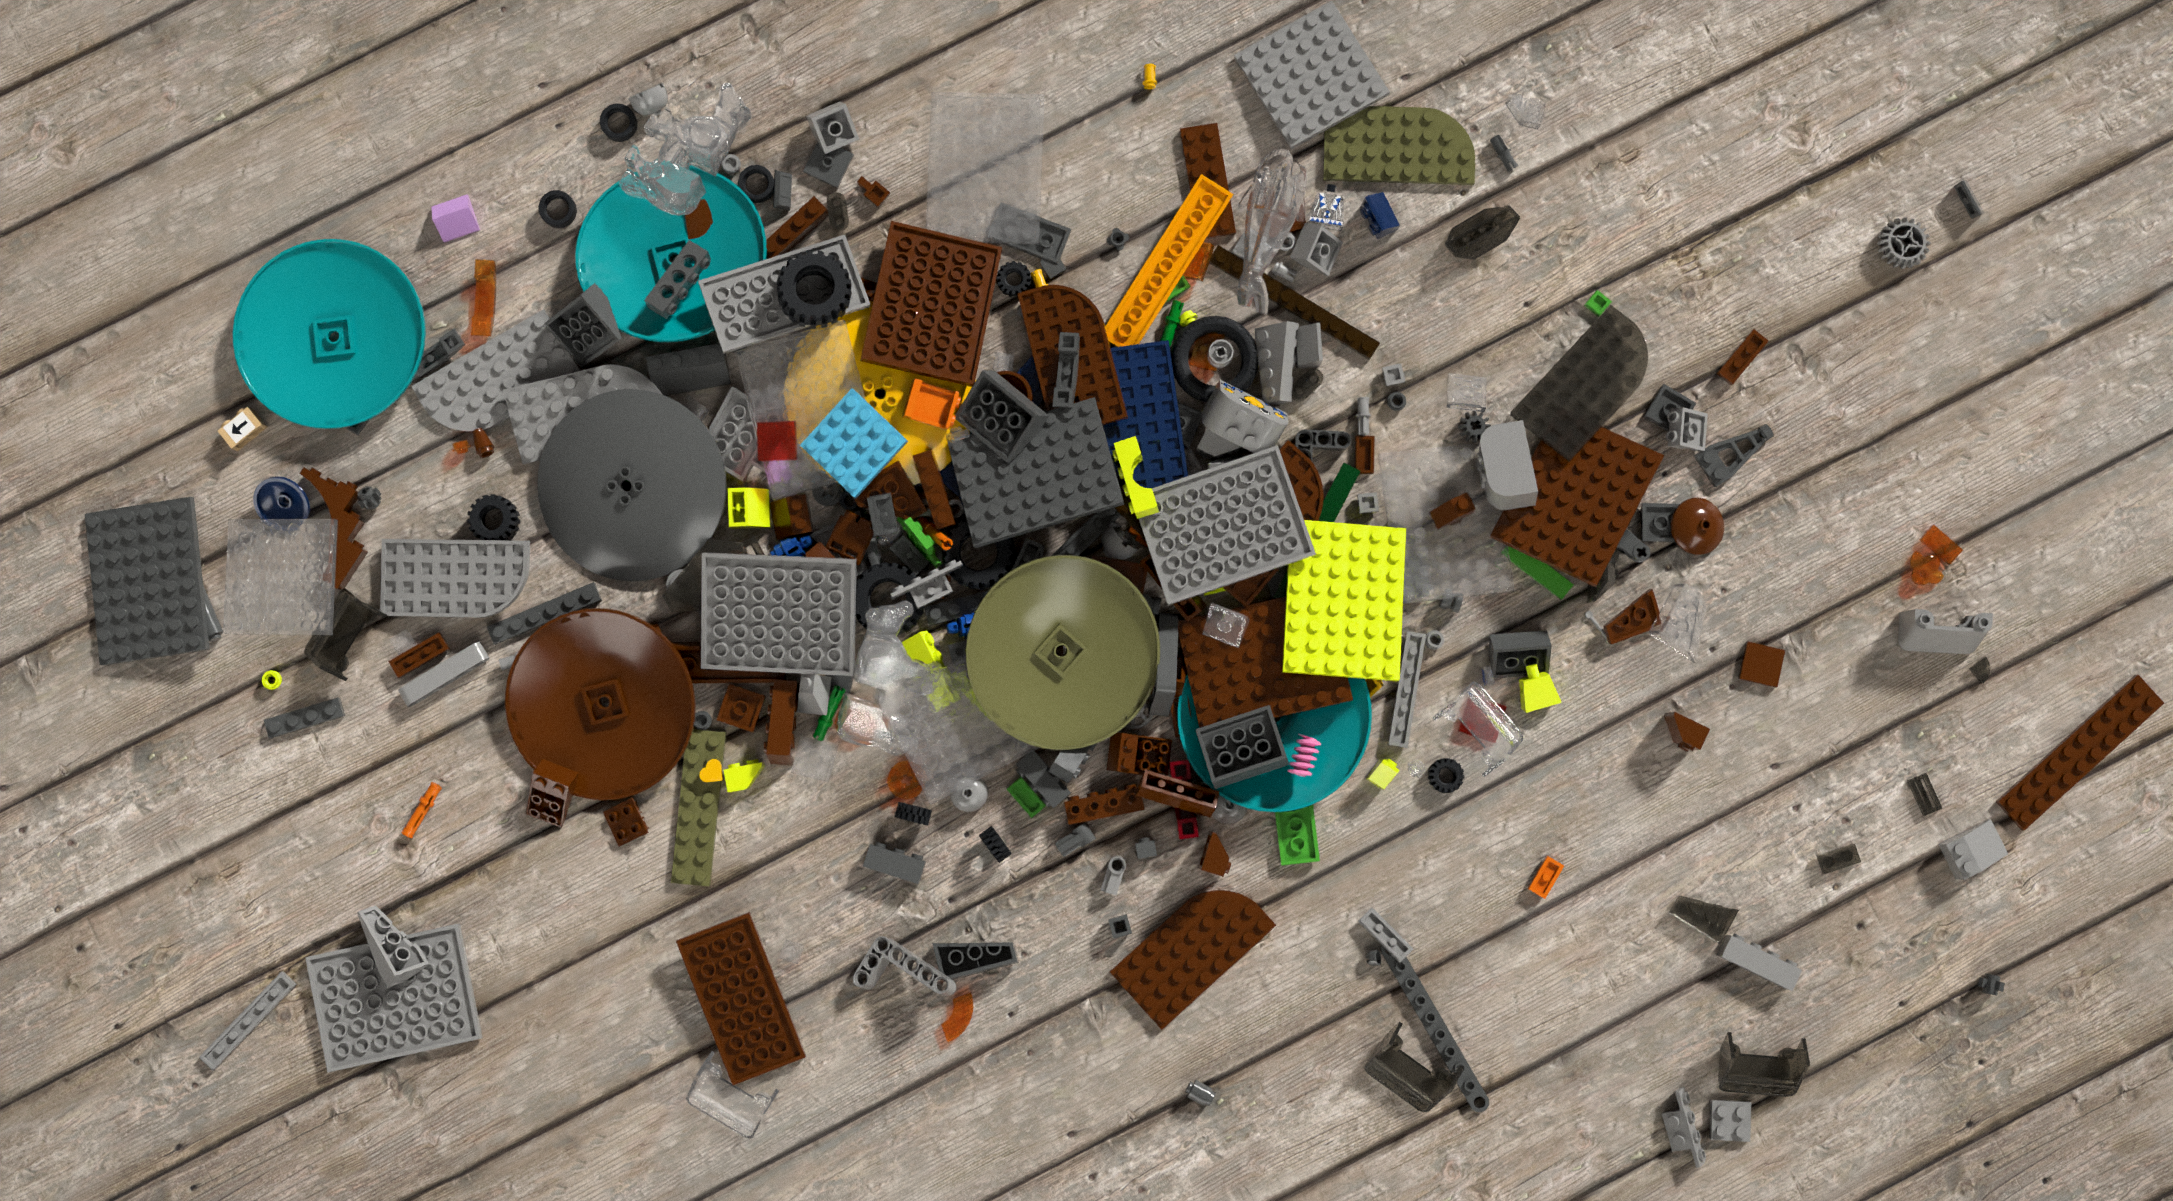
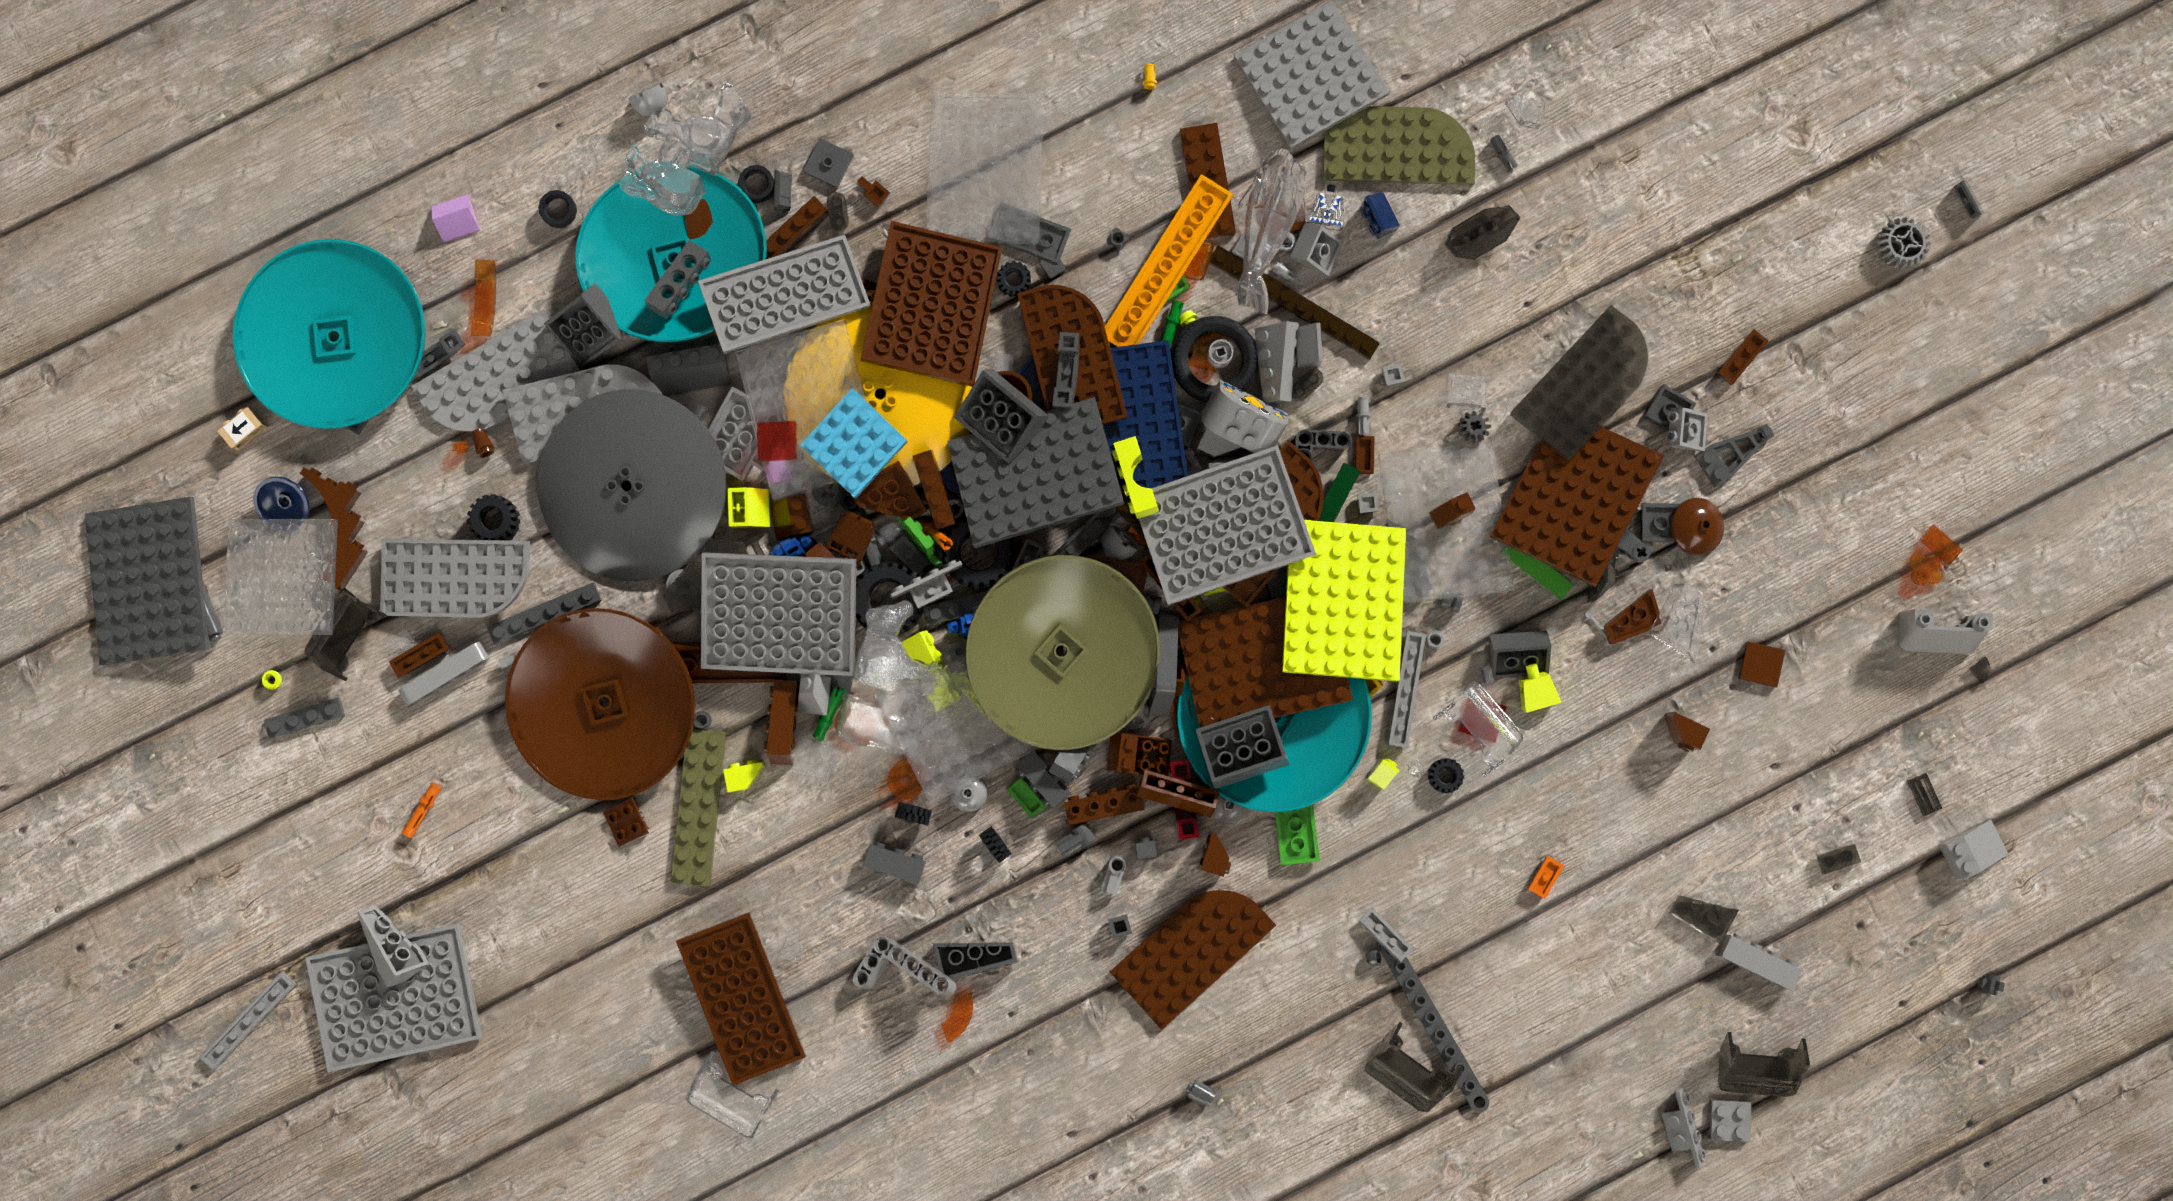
dark grey gear [357,486,382,510] -> none
reddish brown slope [526,759,578,828] -> none
black tyre [599,103,638,142] -> none
yellow tile [699,759,723,782] -> none
reddish brown plate [716,684,766,733] -> none
light grey tile [721,154,741,174] -> none
black tyre [777,250,851,329] -> none
light grey slope [806,102,859,154] -> none
dark grey hinge [867,493,898,536] -> none
orange panel [902,378,961,430] -> none
clear plate [945,426,970,443] -> none
yellow pin [1030,269,1049,288] -> none
clear slope [1203,603,1250,648] -> none
bright pink piece [1287,734,1321,777] -> none
dark grey plate [1387,392,1406,411] -> none
light grey brick [1476,420,1538,510] -> none
bright green tile [1584,290,1612,317] -> none
reddish brown plate [1995,674,2164,831] -> none

